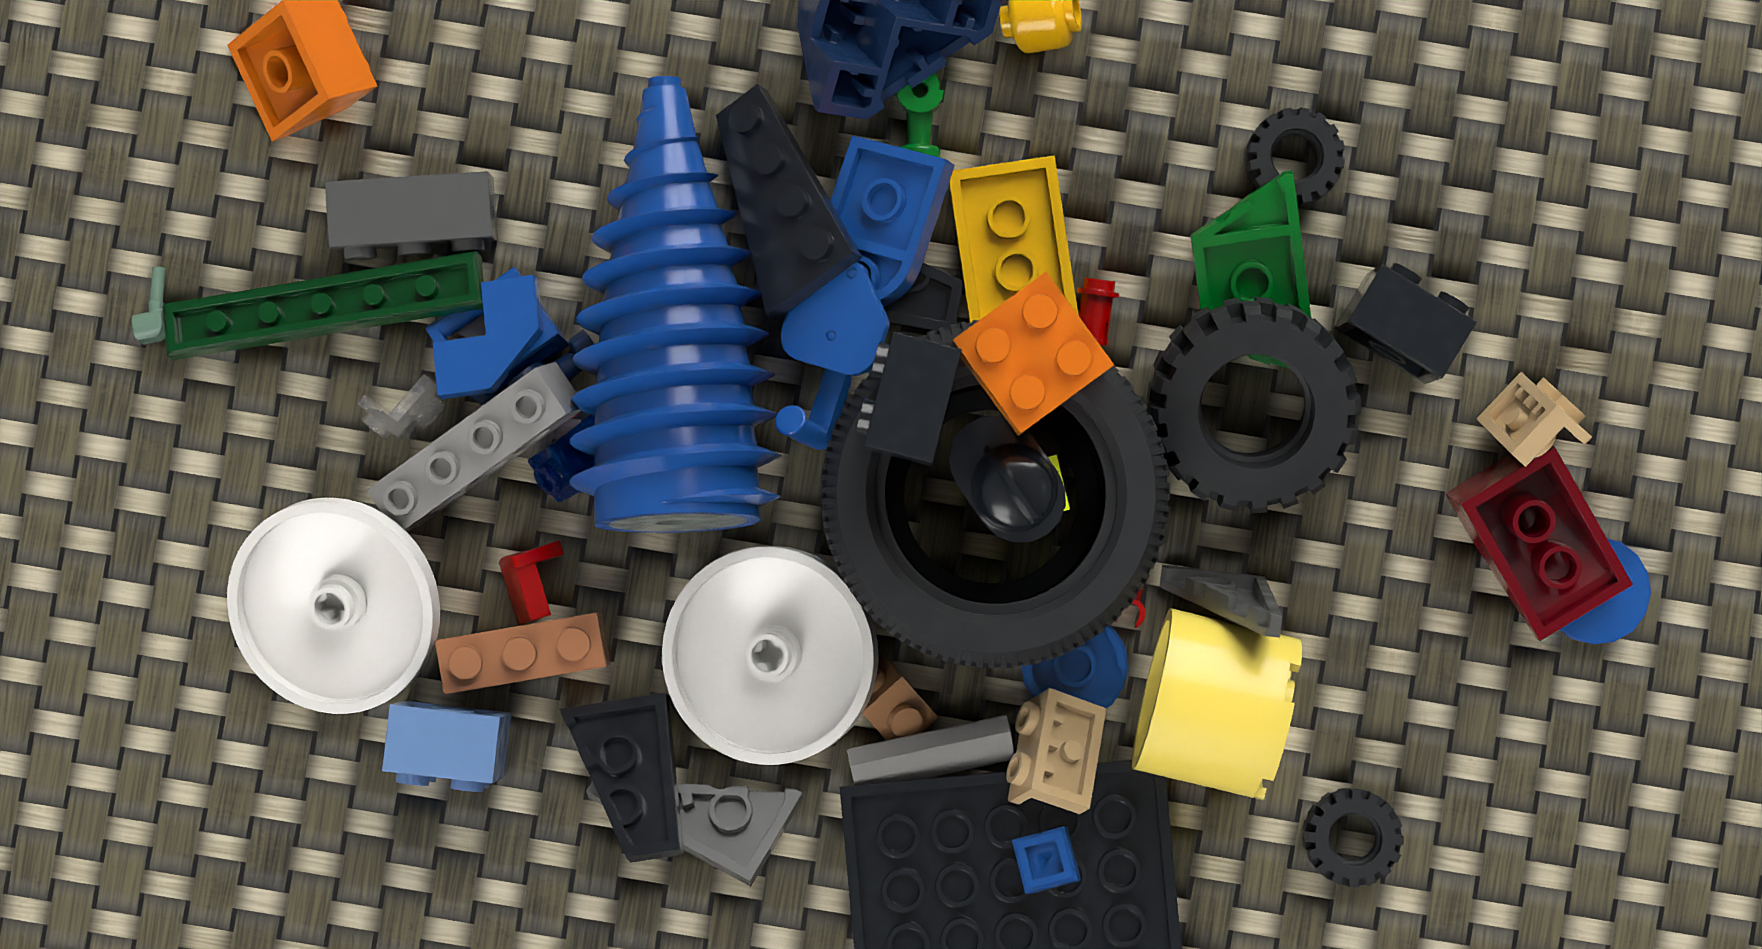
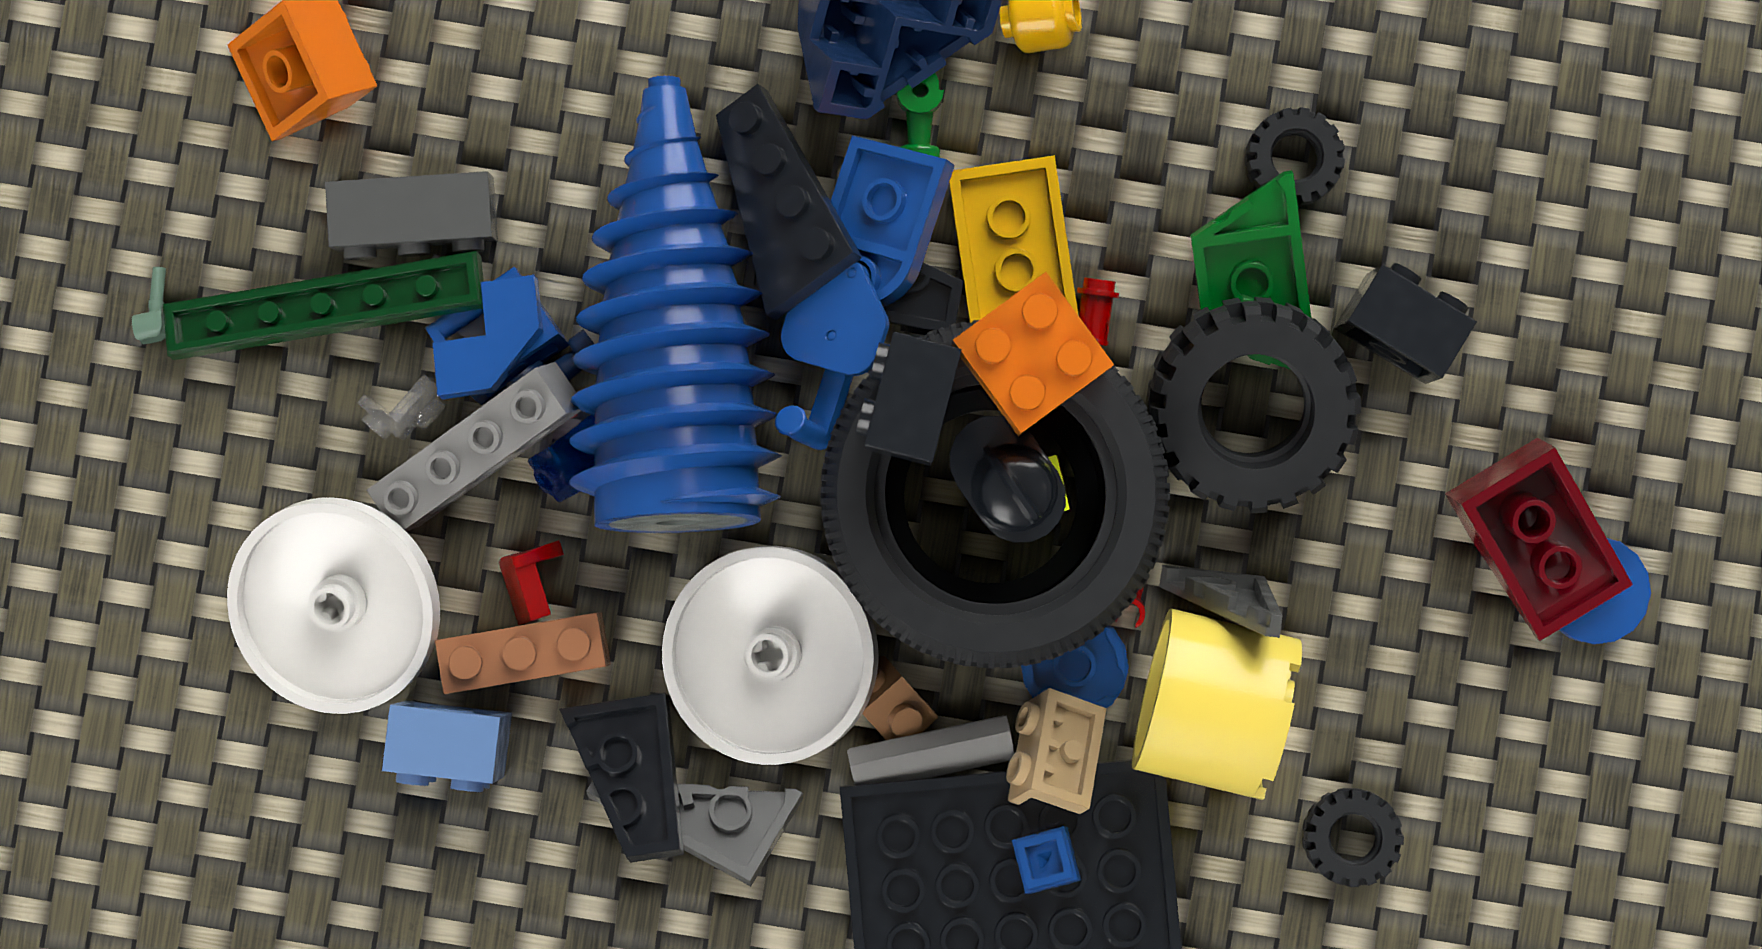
tan bracket [1476,372,1592,467] -> none

